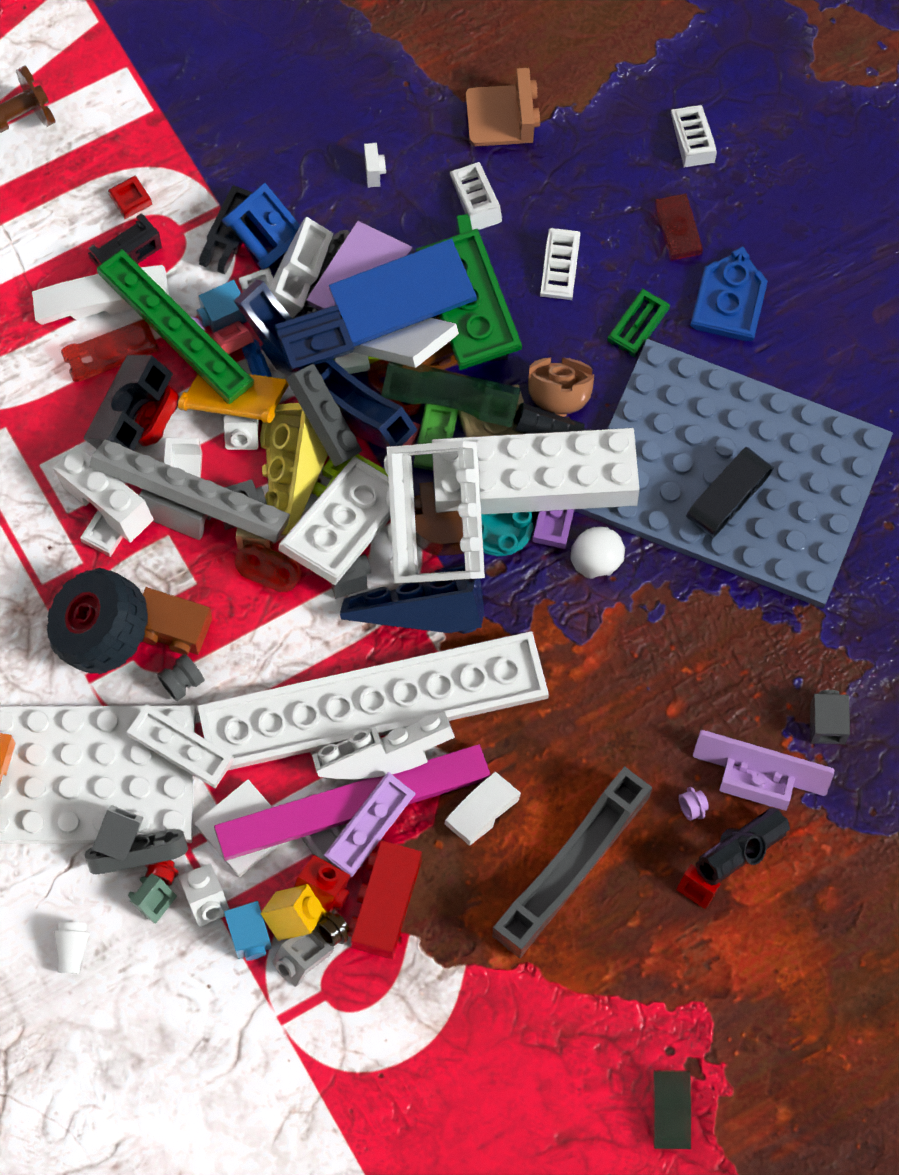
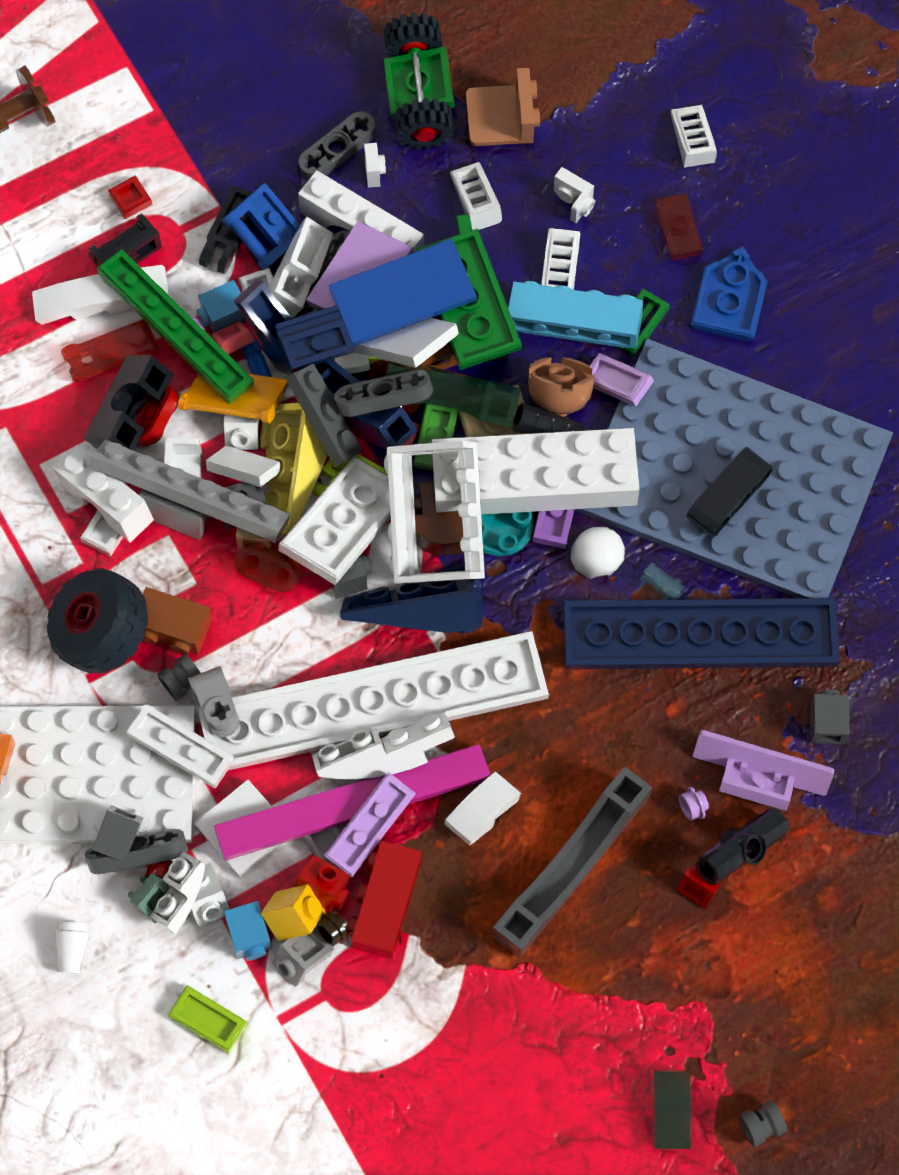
none -> white slope [149,851,205,934]
none -> lime tile [168,985,248,1054]
none -> light grey piece [188,666,239,737]
none -> white tile [206,445,280,487]
none -> white arch [298,170,424,252]
none -> dark grey beam [299,112,375,181]
none -> dark grey beam [334,370,433,417]
none -> plate [384,13,455,150]
none -> medium azure brick [508,281,643,348]
none -> white bracket [554,167,595,223]
none -> dark blue plate [563,598,840,669]
none -> lavender tile [590,353,654,407]
none -> clear light blue pin [640,562,685,600]
none -> dark grey wheel [738,1099,788,1148]

